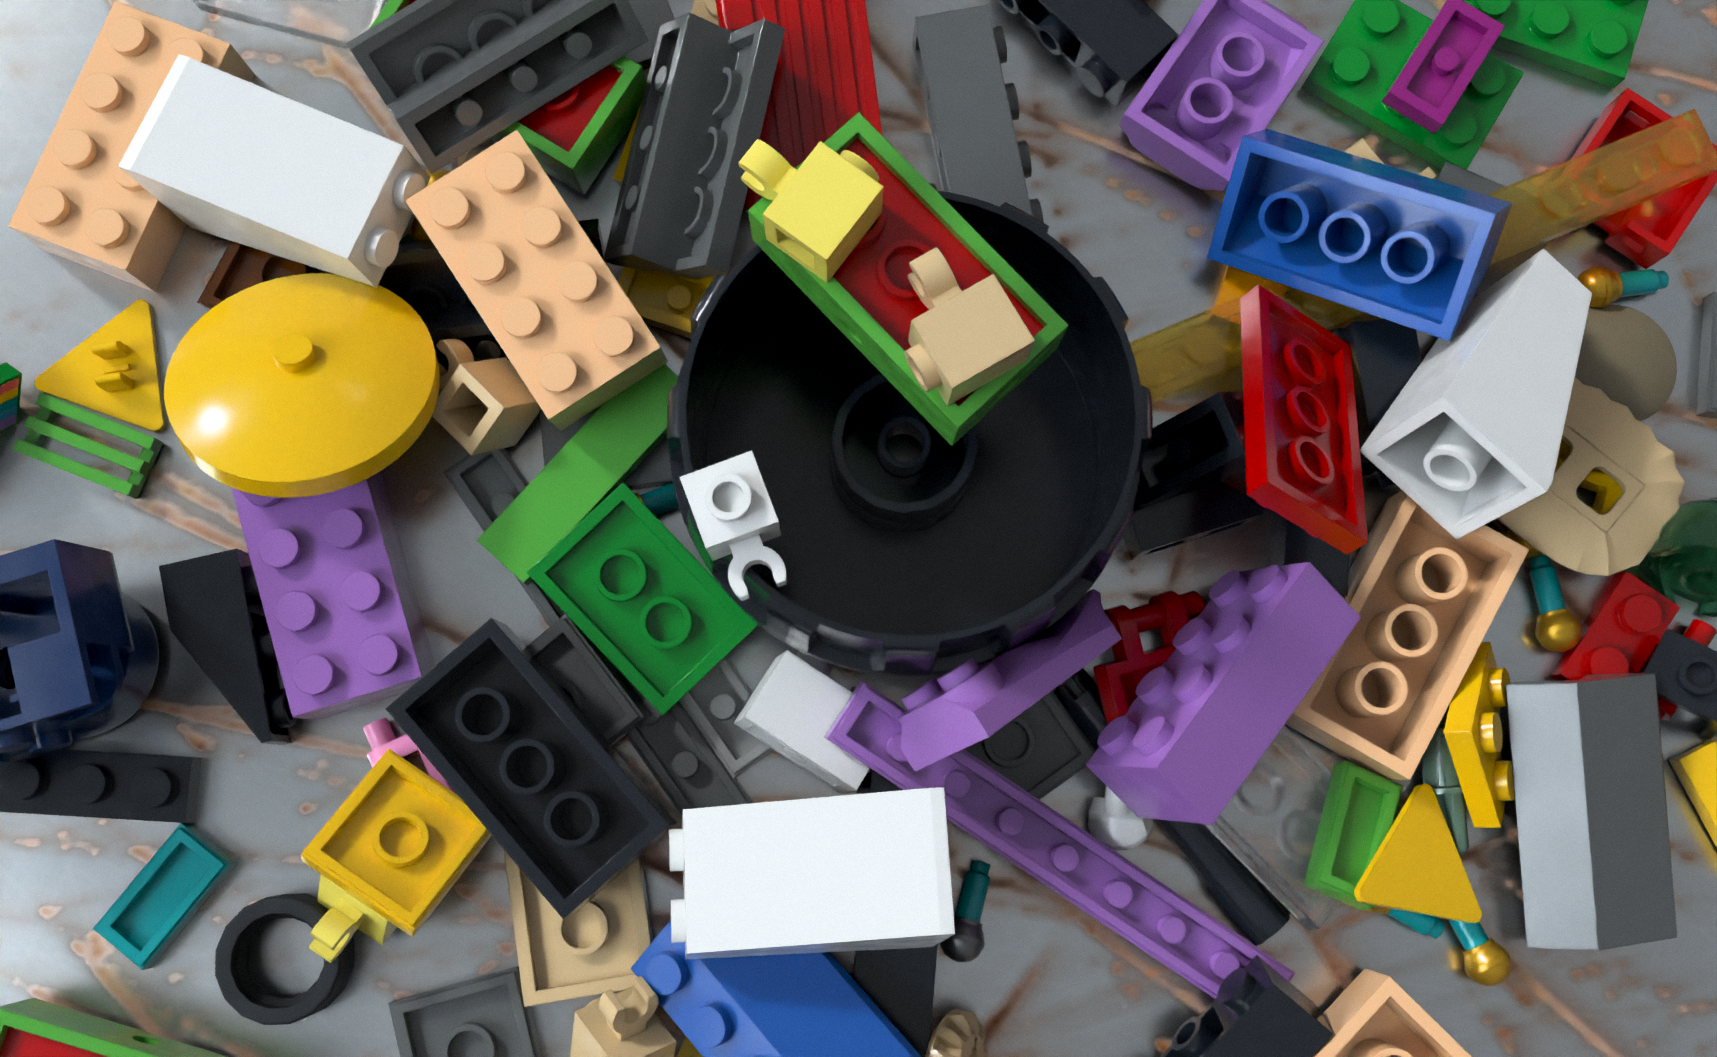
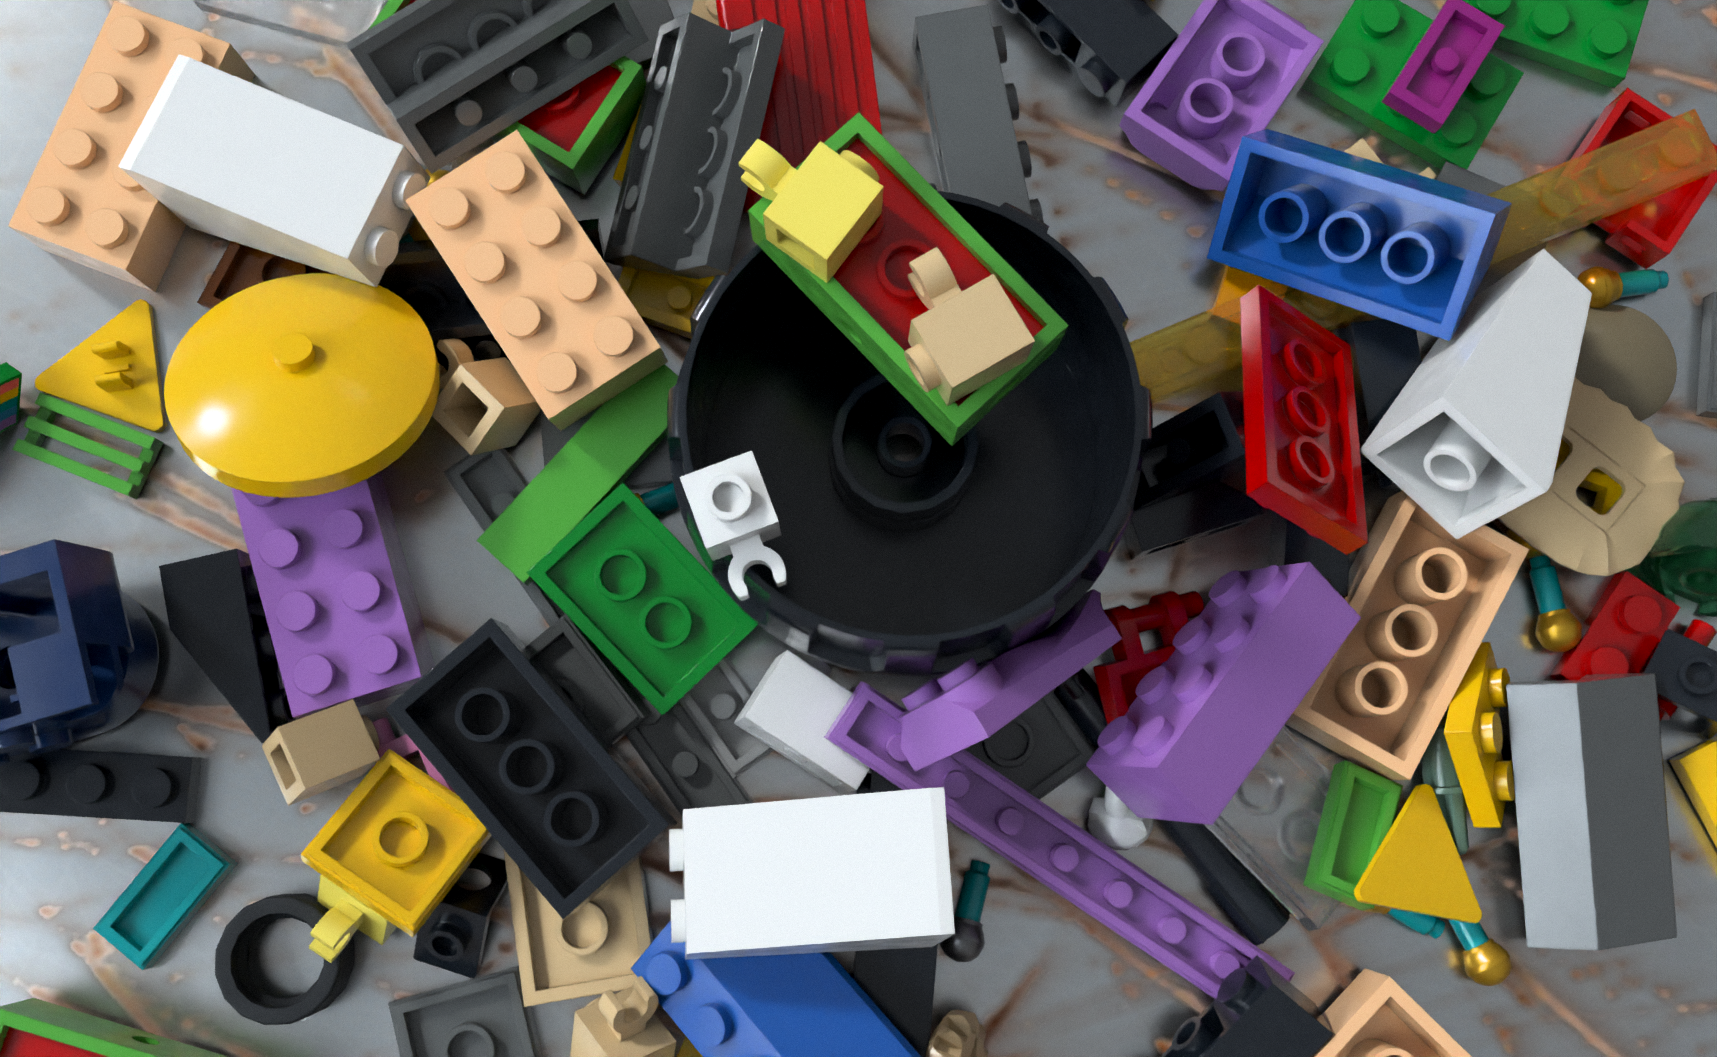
none -> tan brick [262,699,380,806]
none -> black bracket [413,853,508,979]

